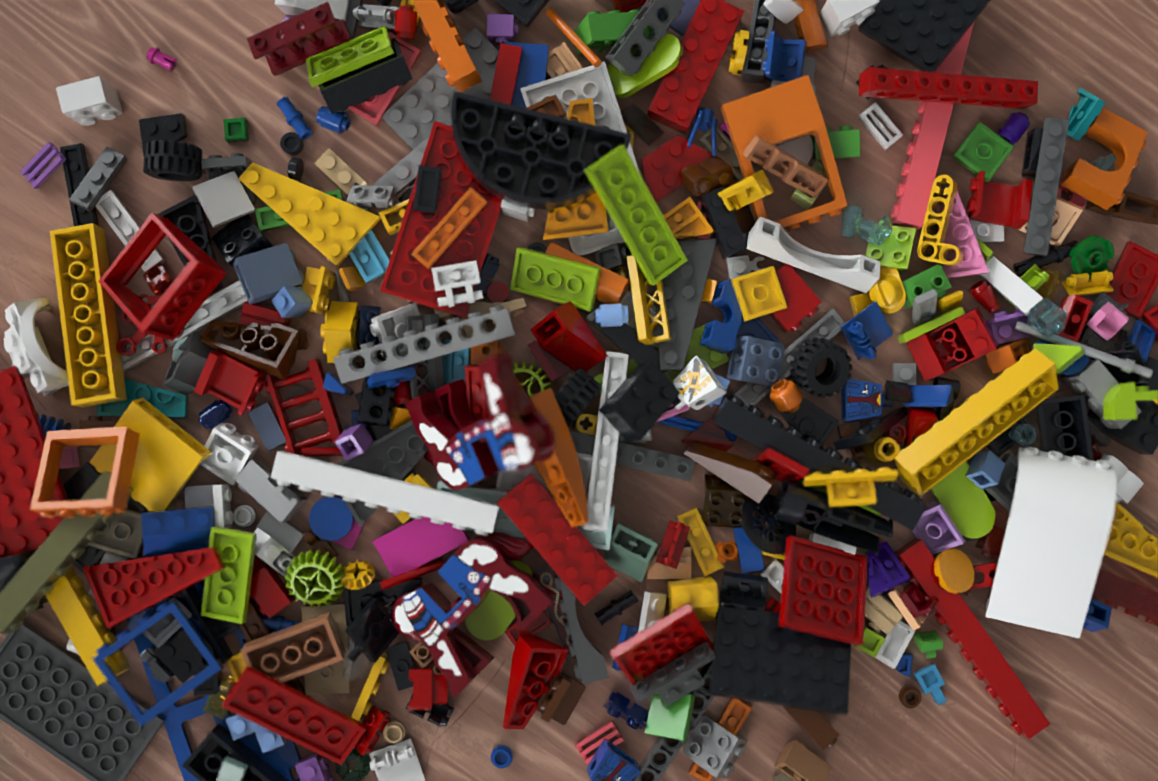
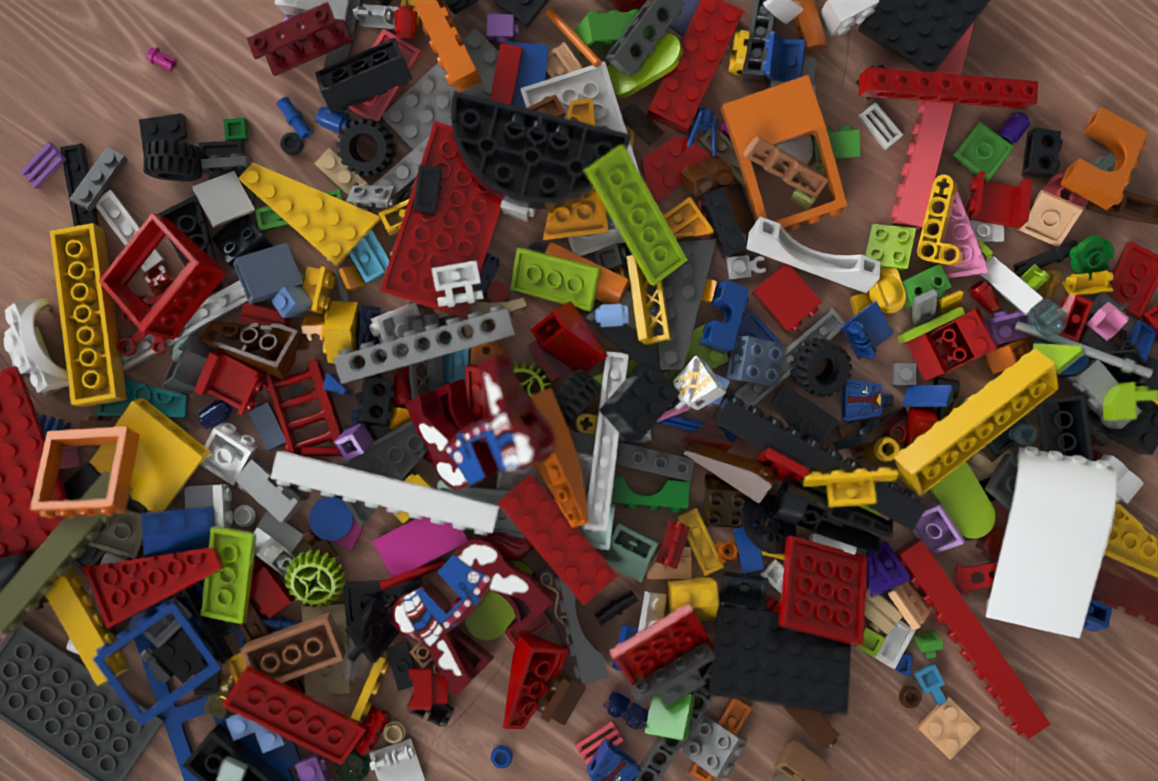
white brick [56,76,123,126] -> none
black tile [287,157,304,181] -> none
lime tile [306,26,394,88] -> none
yellow gear [341,559,375,590] -> none
blue plate [367,366,416,388] -> none
orange tile [411,187,488,270] -> none
yellow hinge [718,170,774,211] -> none
yellow tile [731,266,788,322] -> none
orange head [770,379,803,413] -> none
clear light blue cone [841,205,864,238] -> none
clear light blue bracket [854,216,893,246] -> none
black tile [884,380,912,403] -> none
dark red bracket [899,582,939,618] -> none
light orange tile [934,548,974,594] -> none
medium blue brick [966,450,1005,489] -> none
dark grey arch [1023,118,1069,257] -> none
teal wing [1067,88,1106,141] -> none
none -> black tile [199,140,245,159]
none -> light orange tile [301,316,325,341]
none -> black tyre [336,119,397,176]
none -> green arch [610,475,690,512]
none -> light nougat plate [916,695,981,760]

